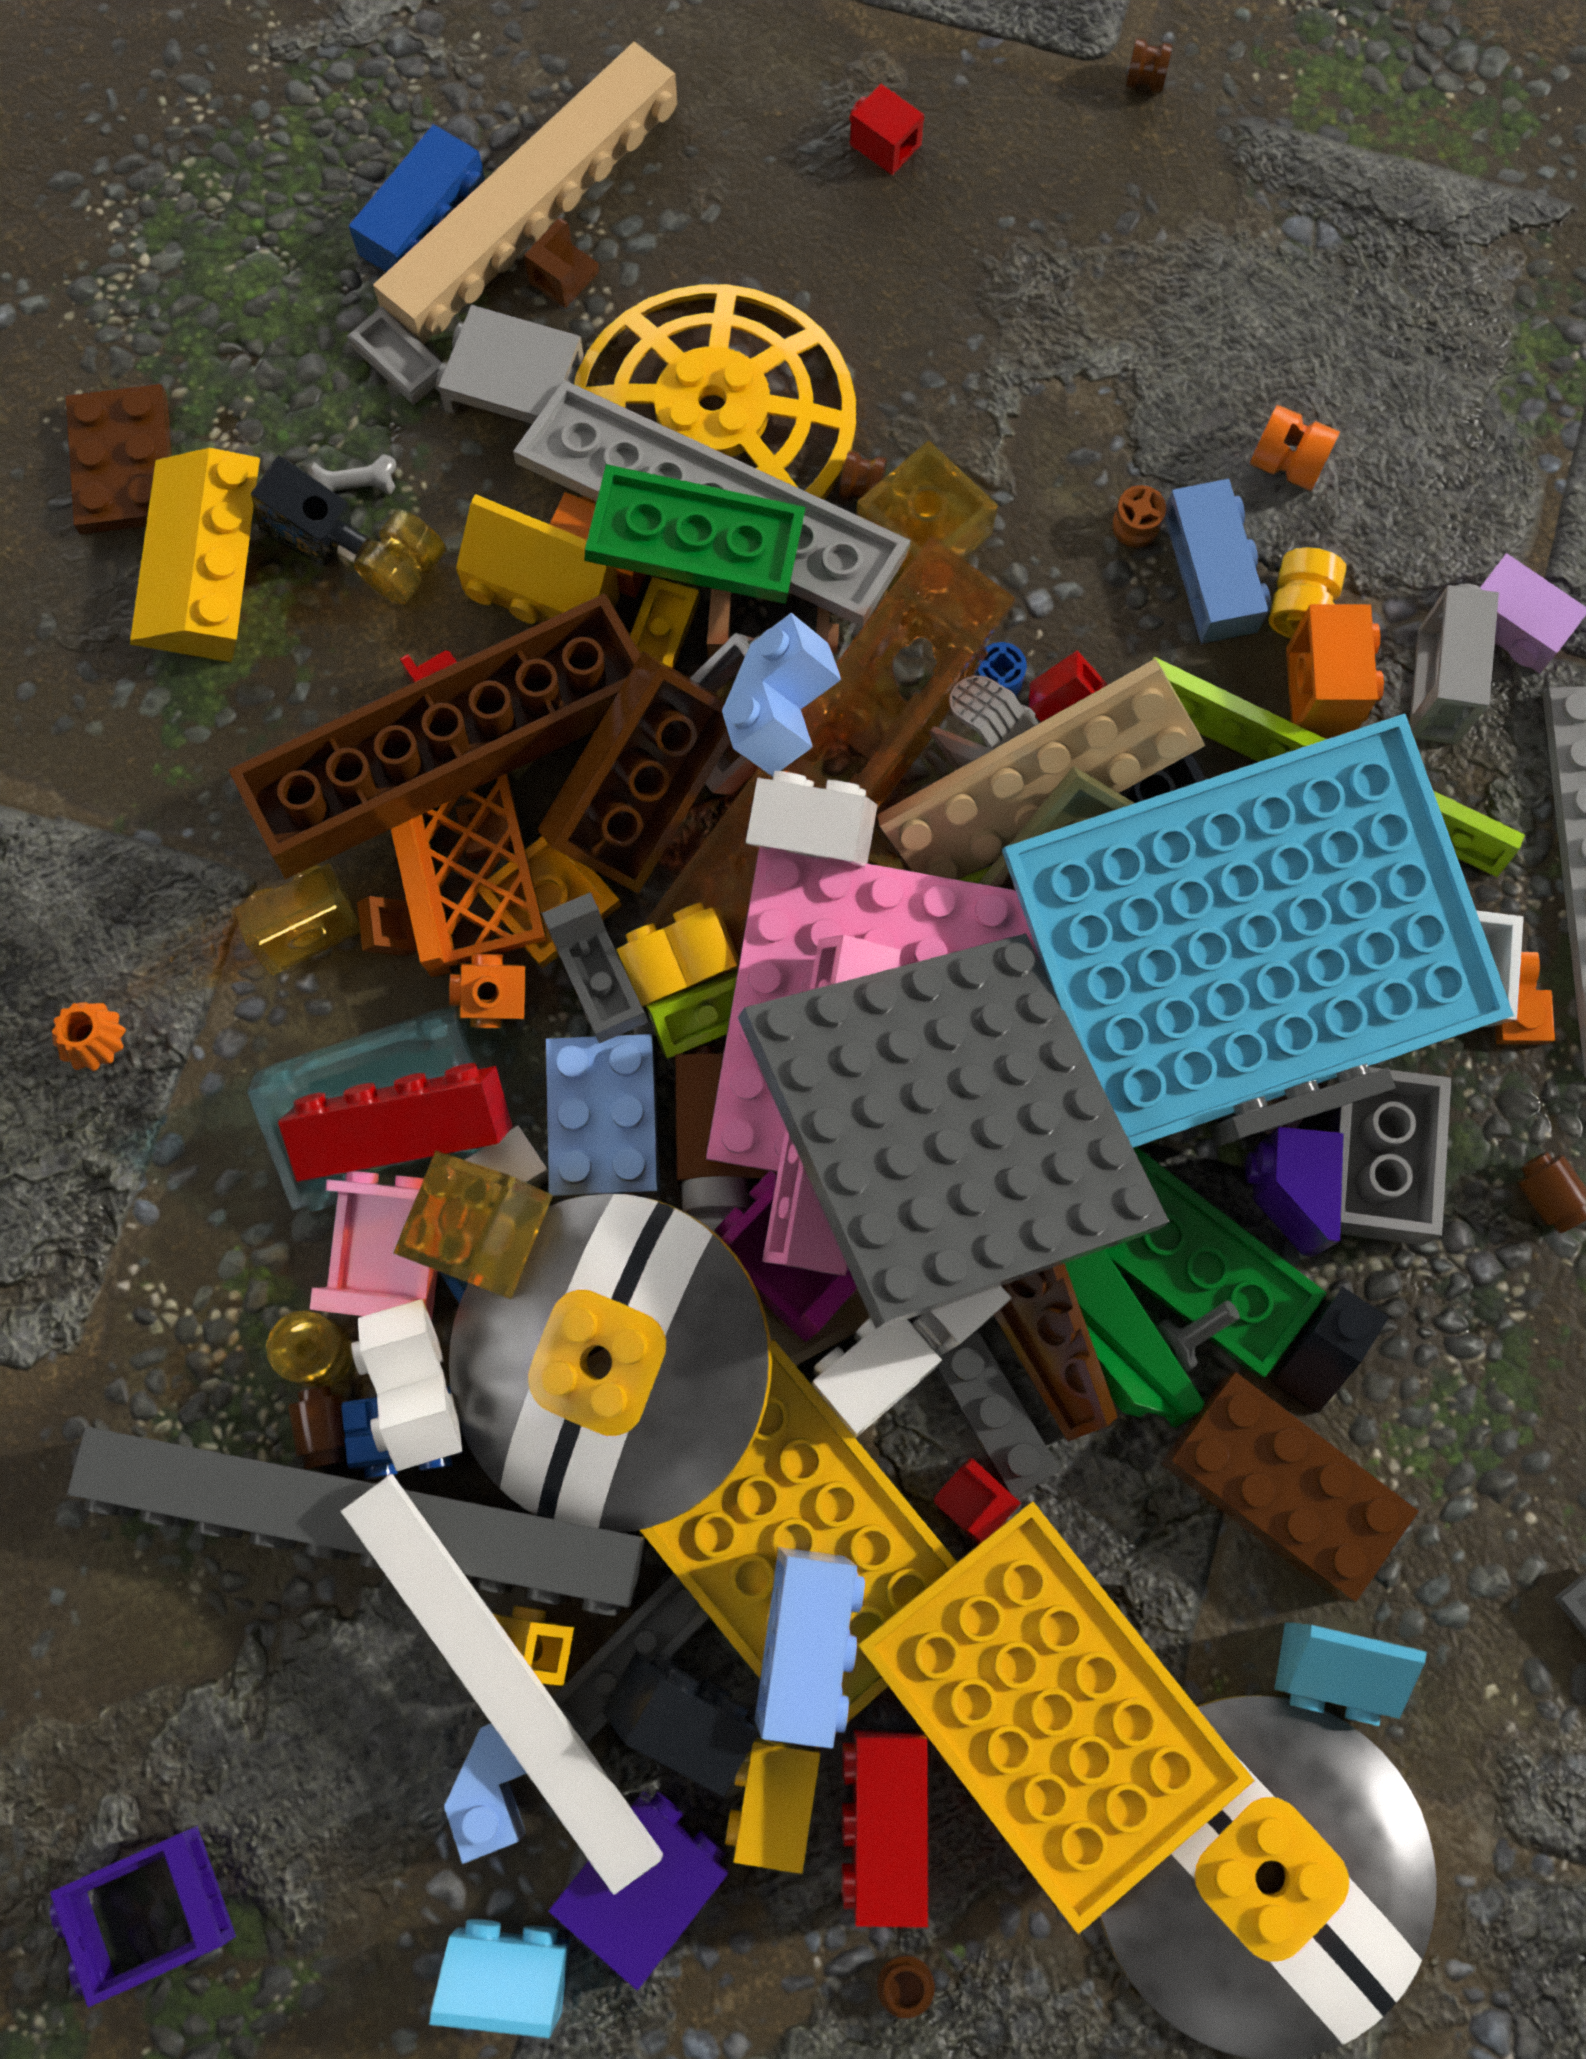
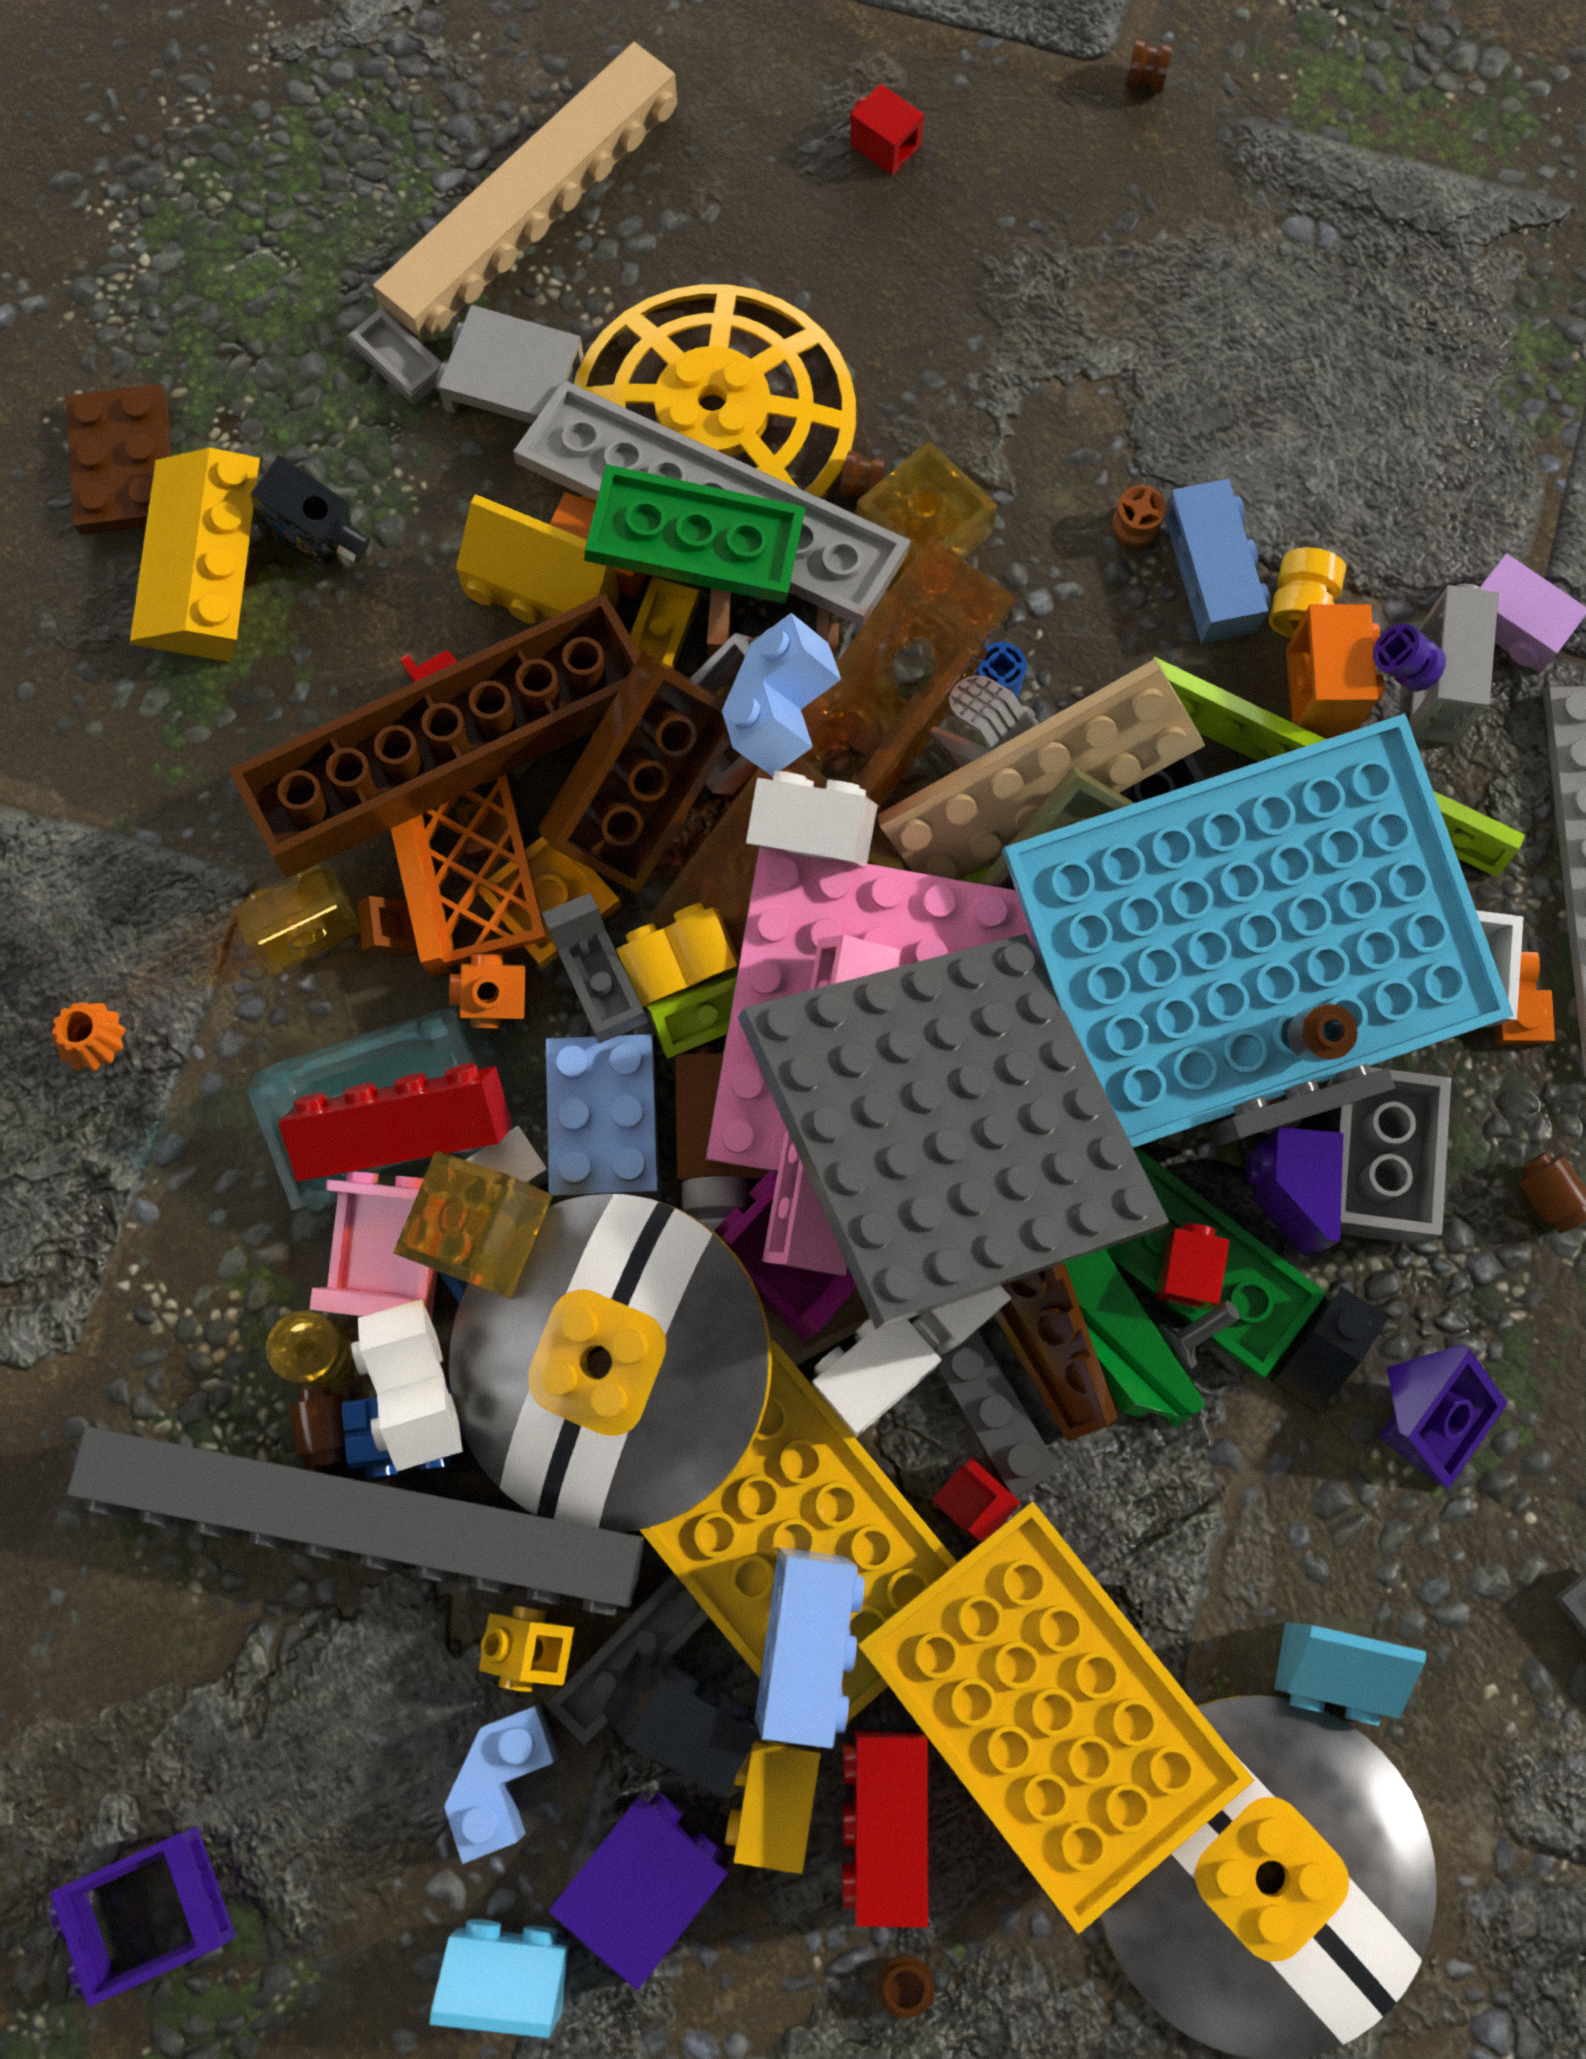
light grey piece [308,454,397,495] -> none
white tile [341,1474,663,1895] -> none
blue brick [349,124,485,272] -> none
clear yellow wheel [353,509,447,605] -> none
reddish brown panel [524,218,599,309] -> none
red panel [1029,650,1108,722] -> none
reddish brown brick [1160,1372,1419,1602] -> none
orange wheel [1249,404,1340,492] -> none
none -> red brick [1156,1223,1230,1310]
none -> reddish brown brick [1288,1004,1358,1062]
none -> dark purple wheel [1373,623,1446,692]
none -> dark purple slope [1377,1345,1508,1489]

